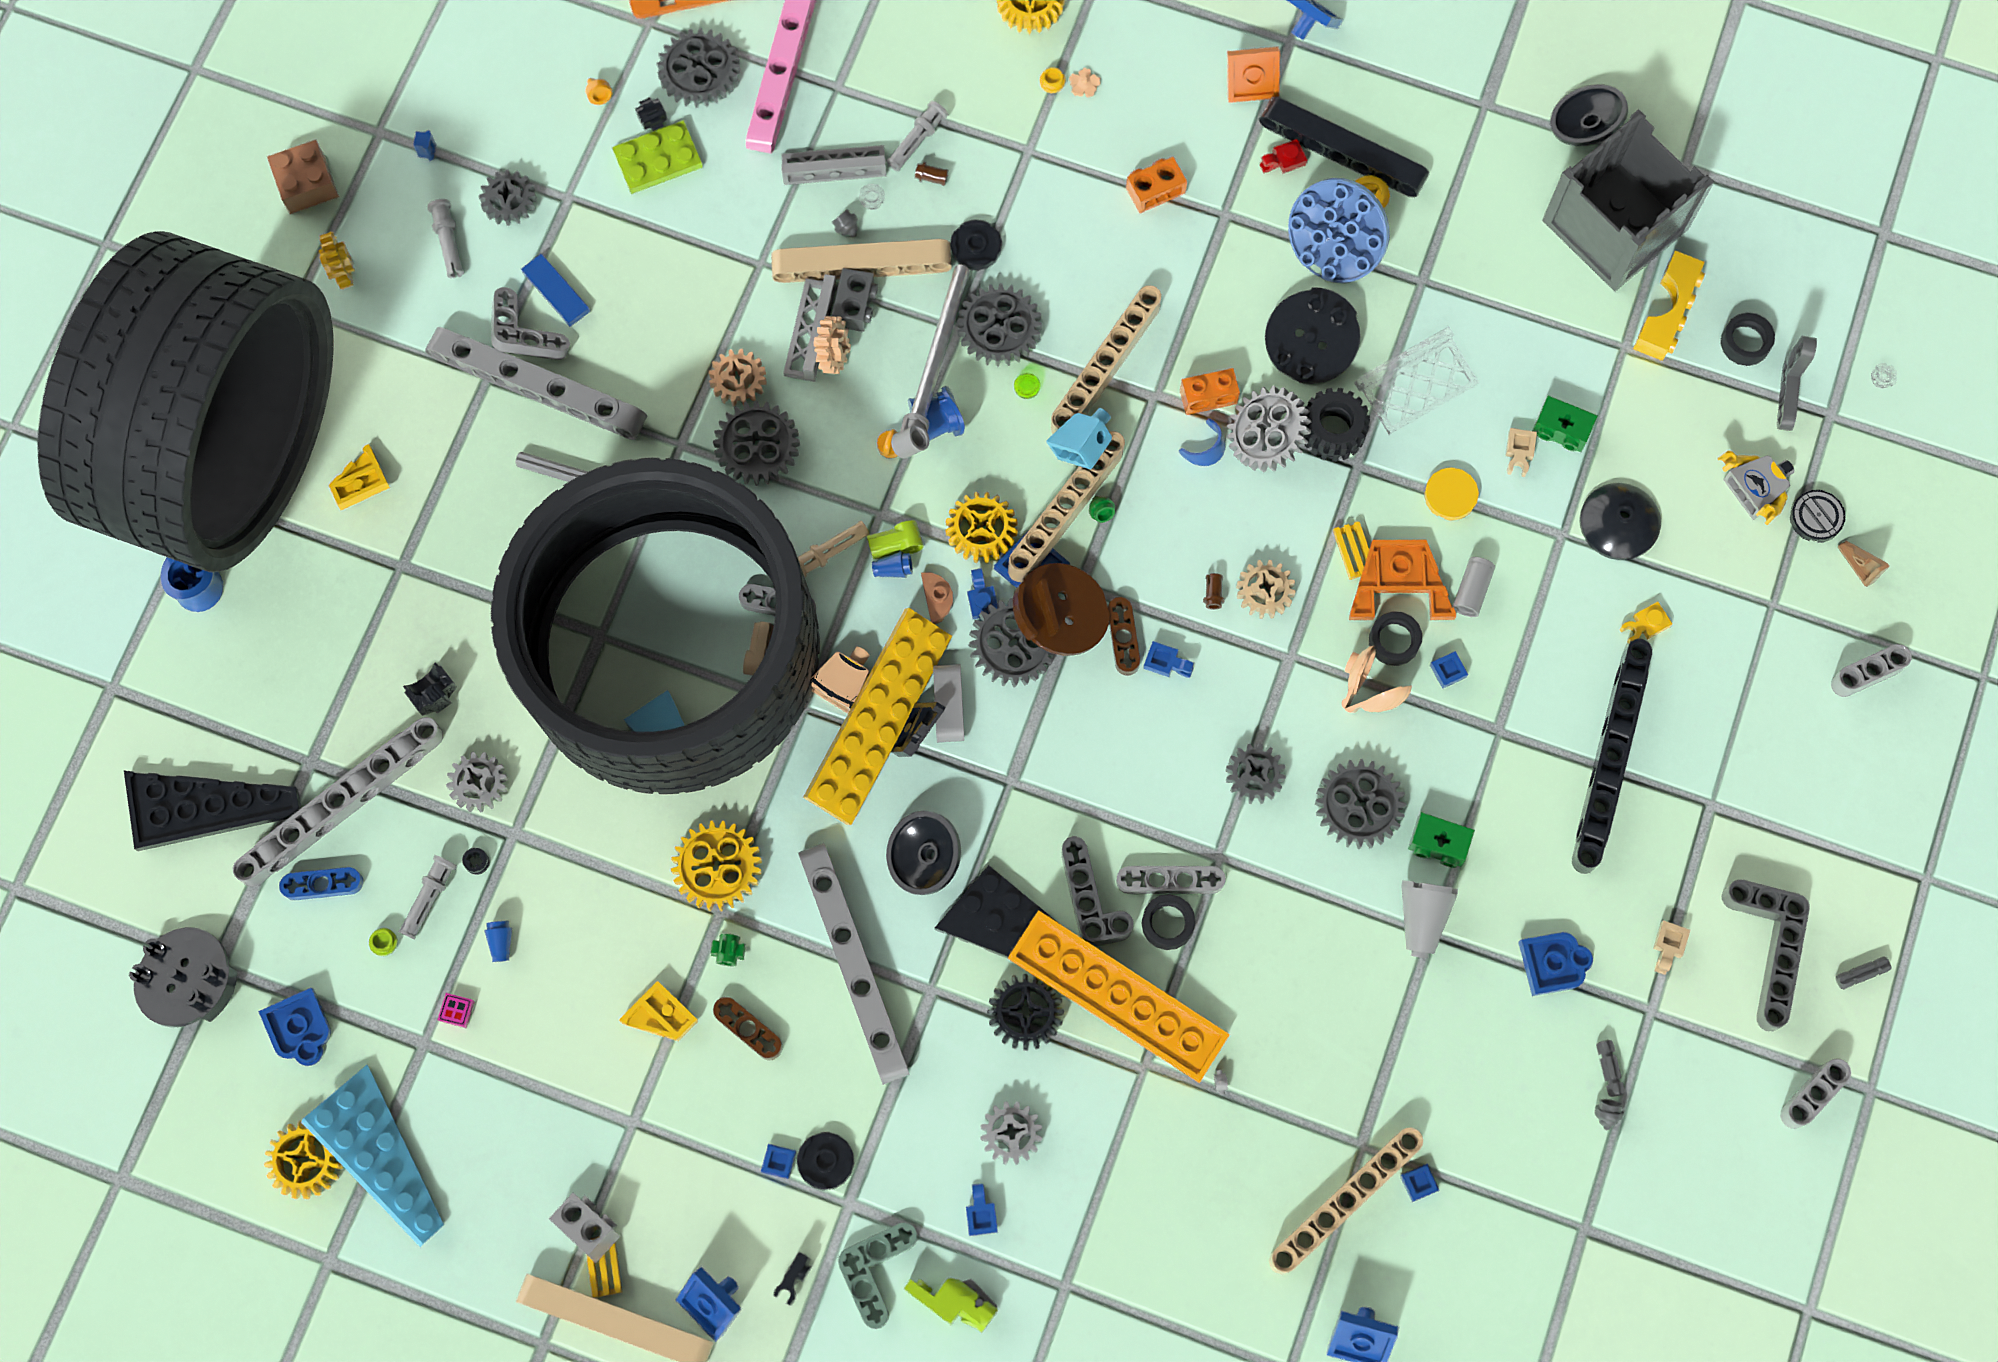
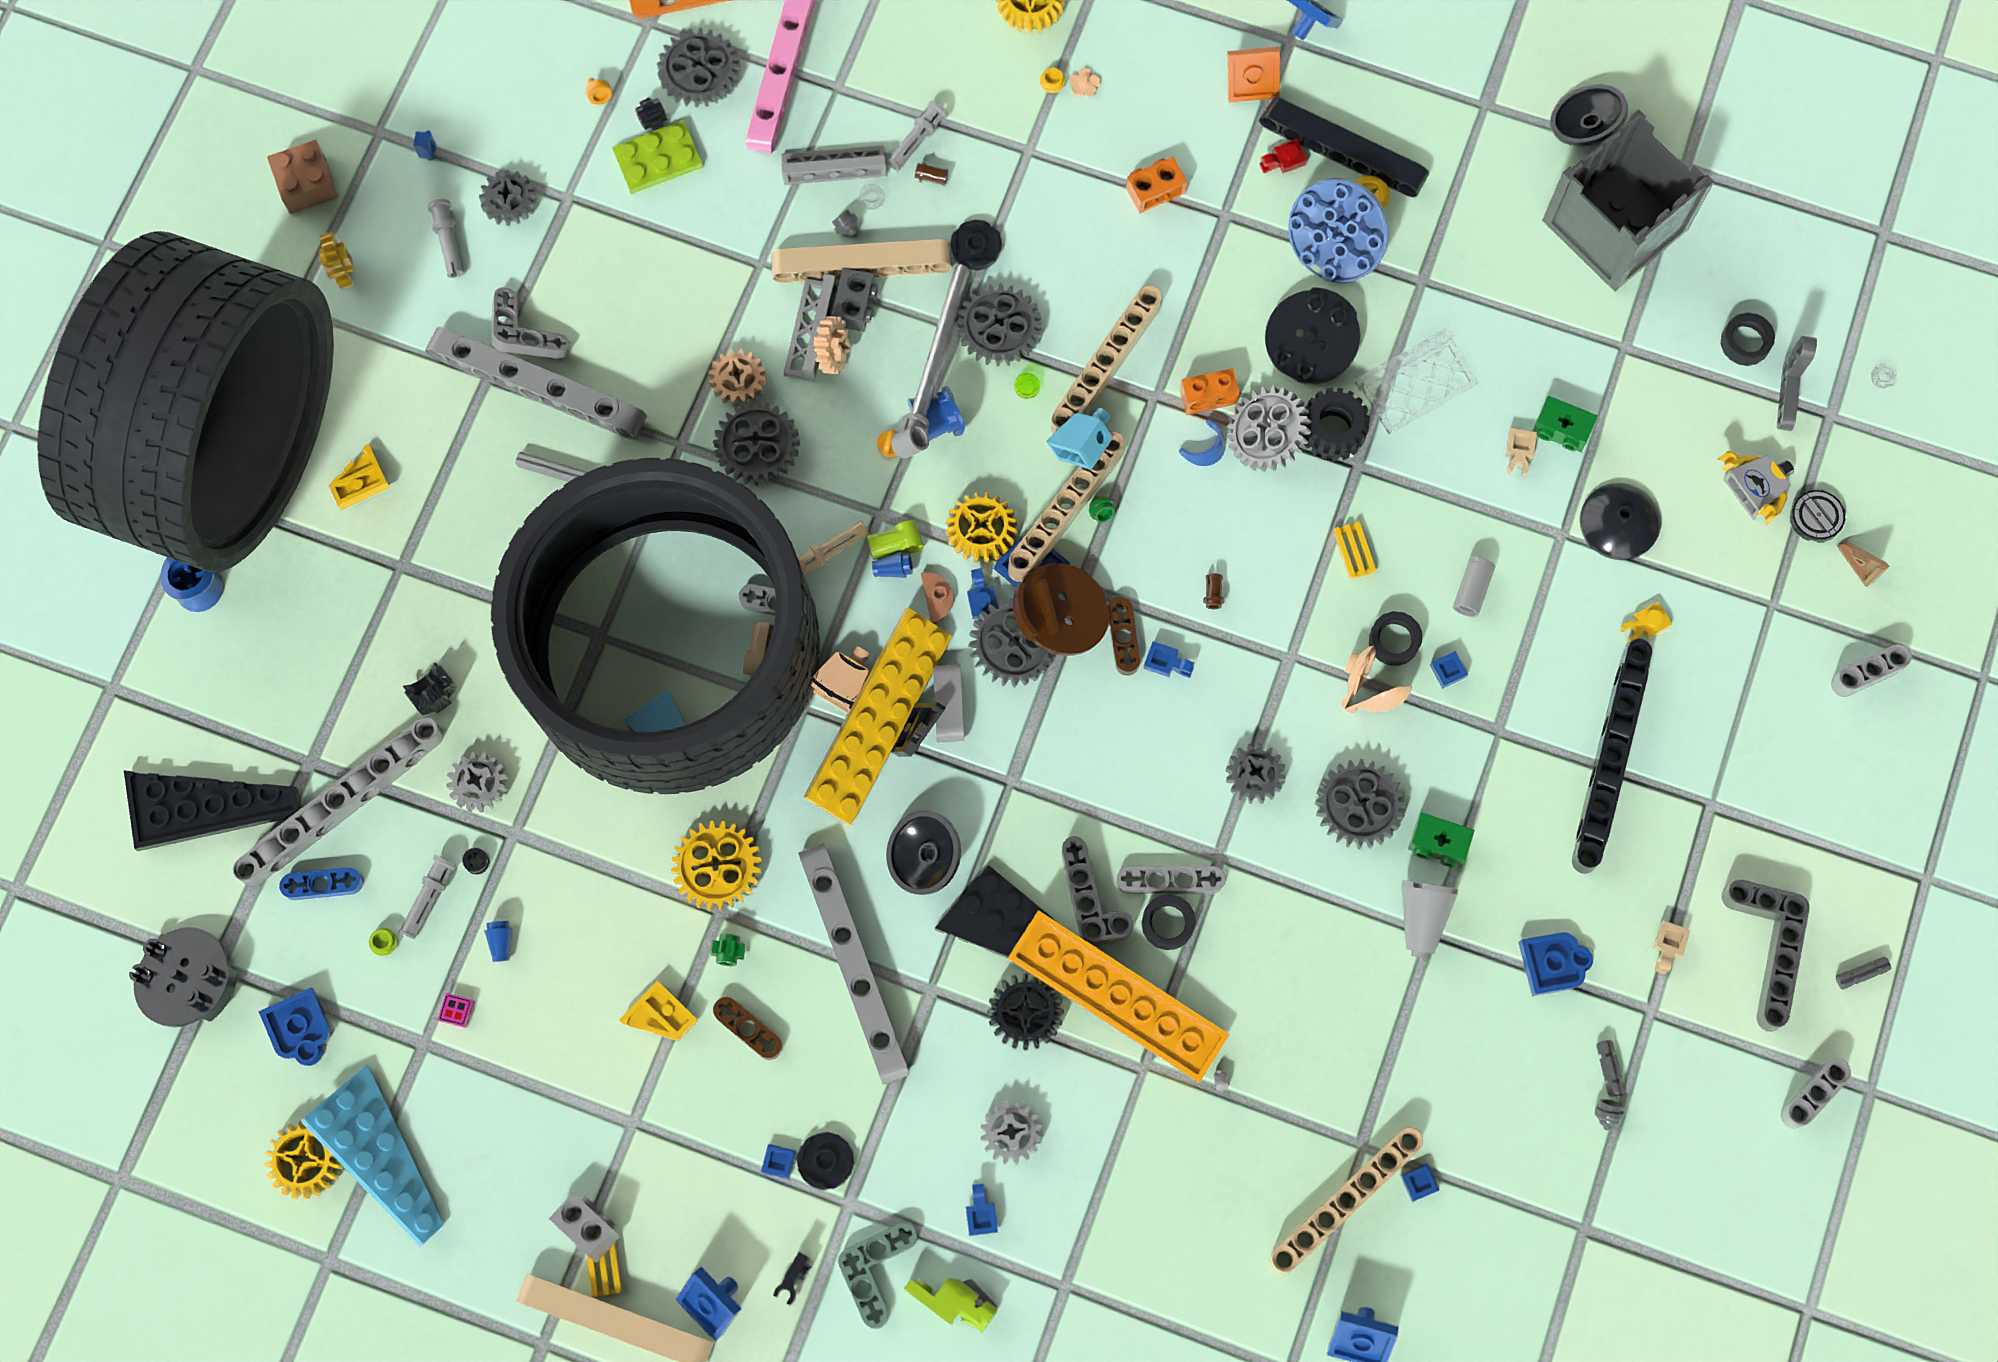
blue tile [521,254,590,327] -> none
tan gear [1236,560,1295,619] -> none
orange wing [1349,540,1456,620] -> none
yellow tile [1424,467,1479,521] -> none
yellow arch [1633,250,1705,361] -> none

